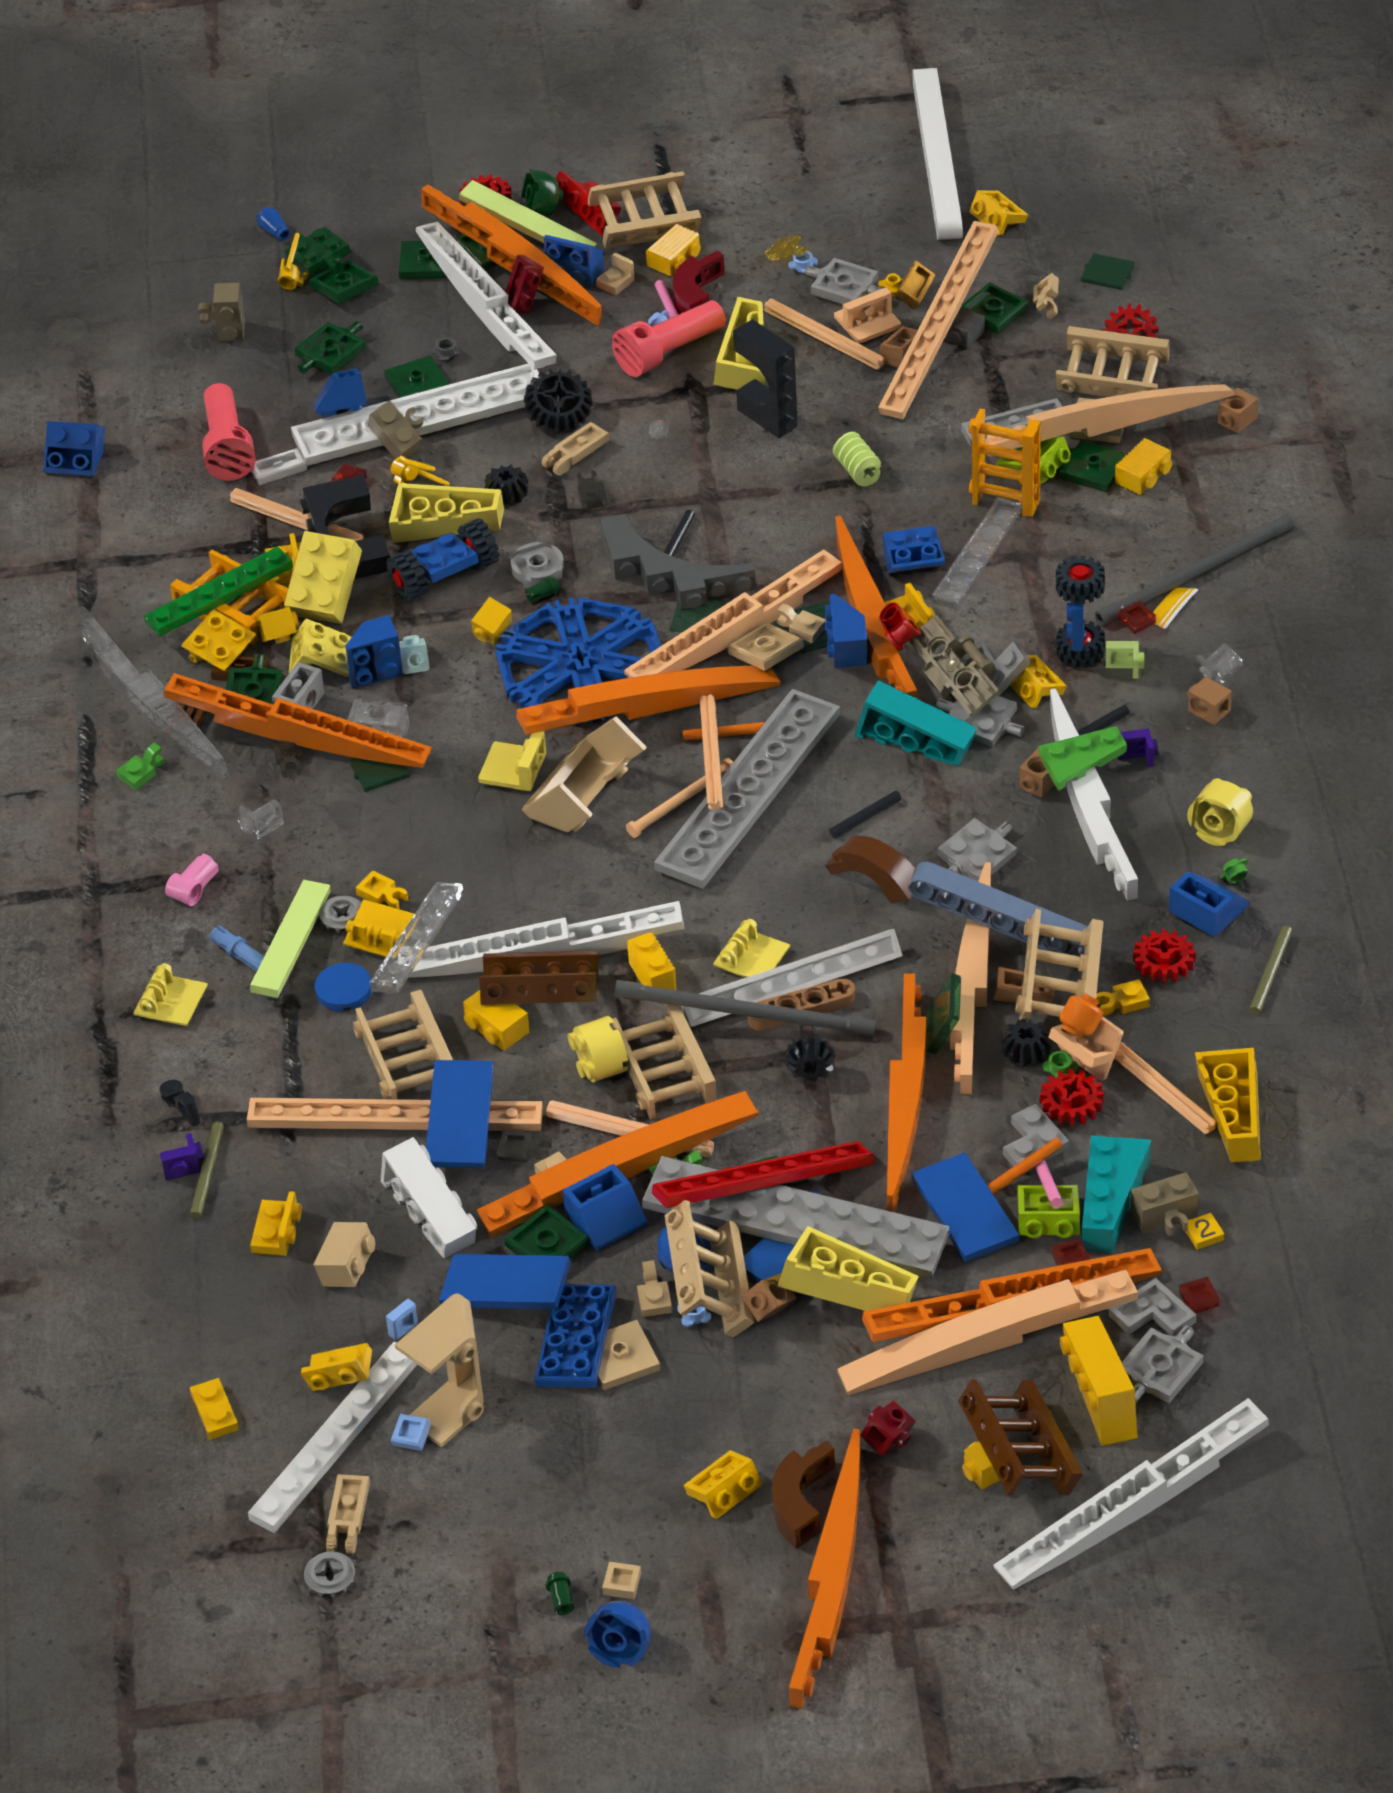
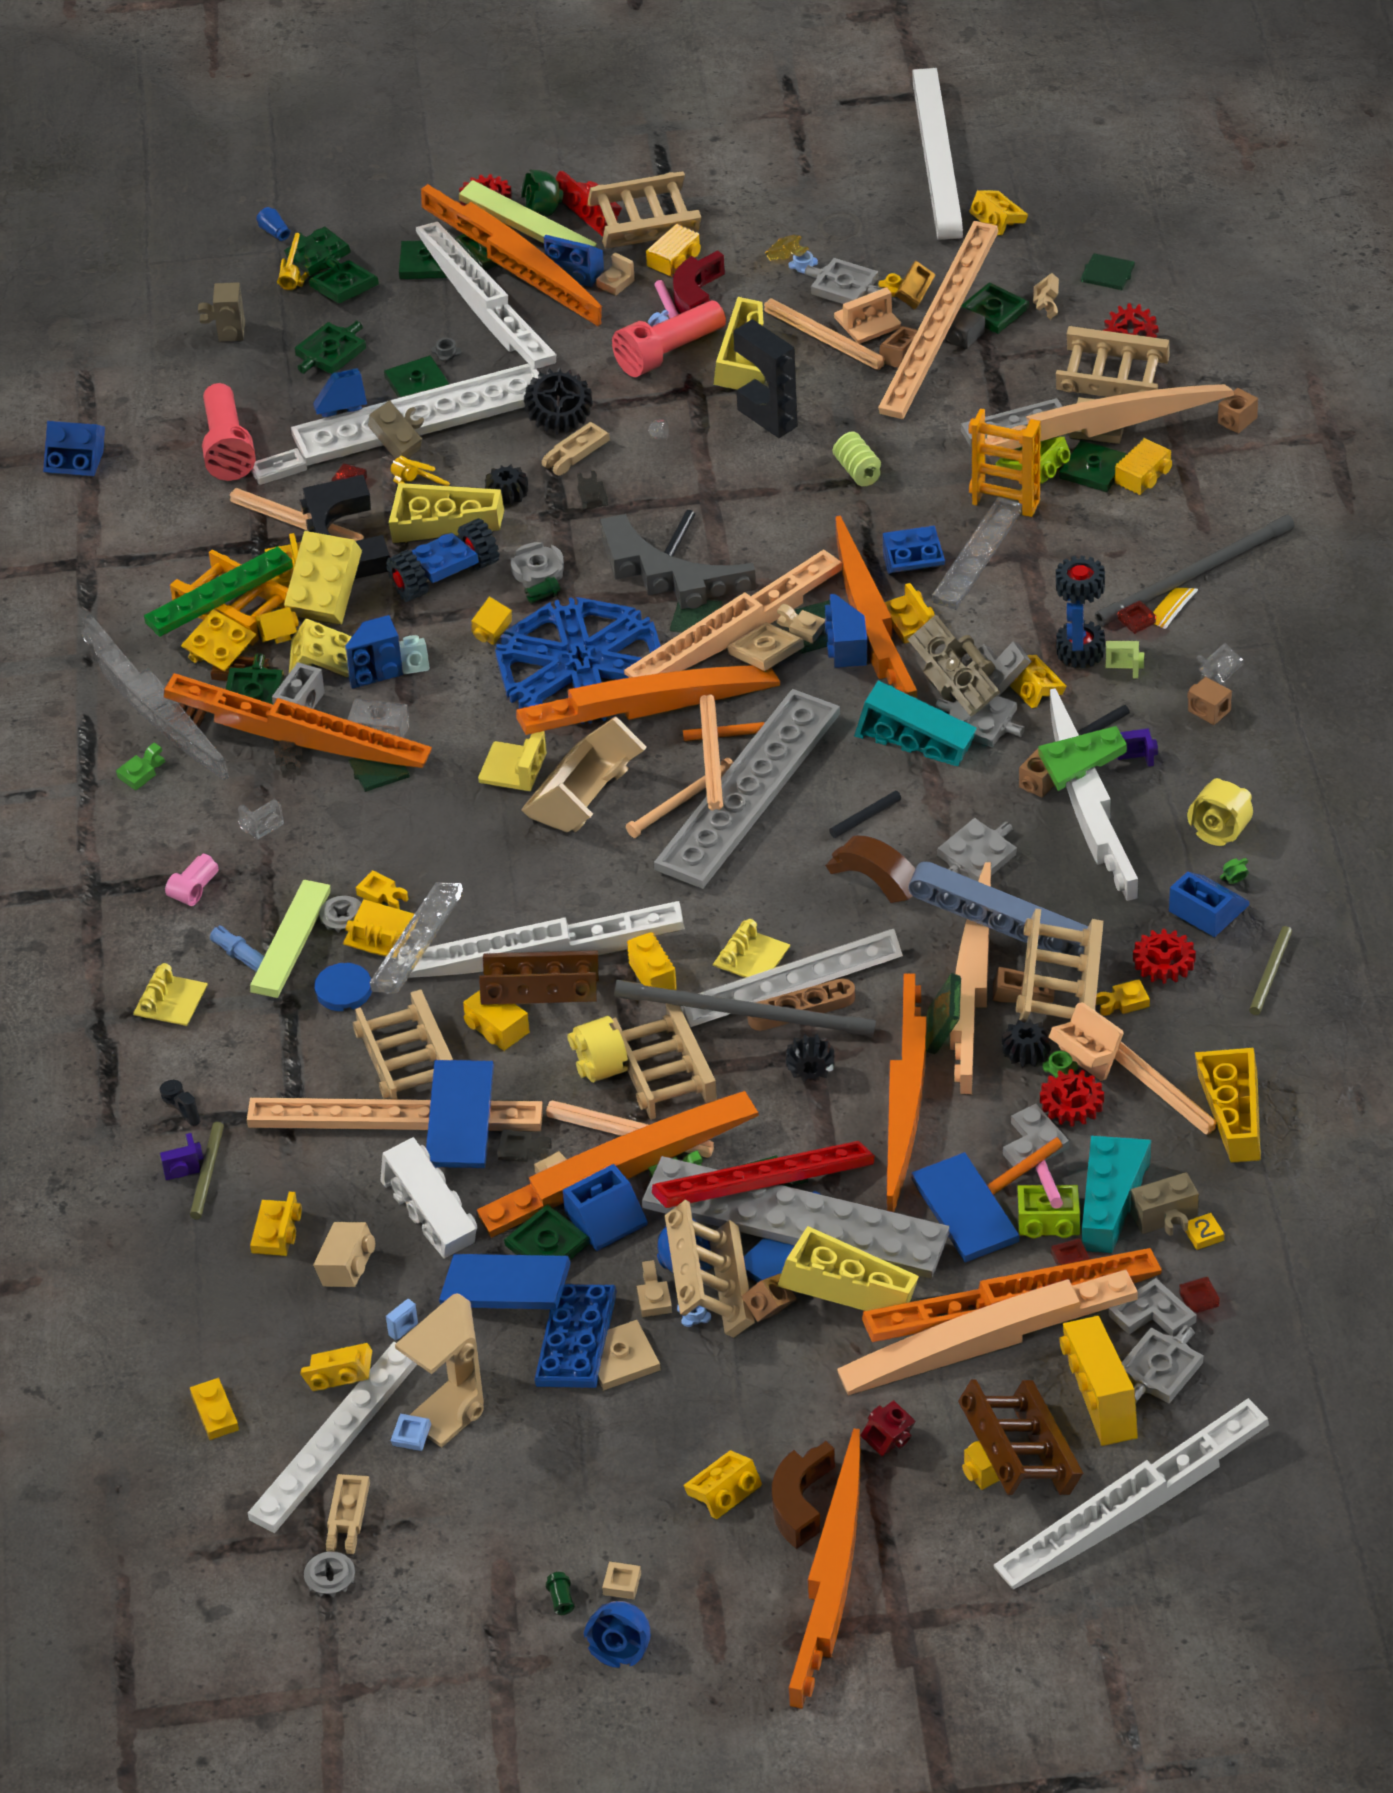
dark red bracket [505,255,544,314] -> none
red piece [879,602,921,651] -> none
orange head [1059,993,1103,1039] -> none

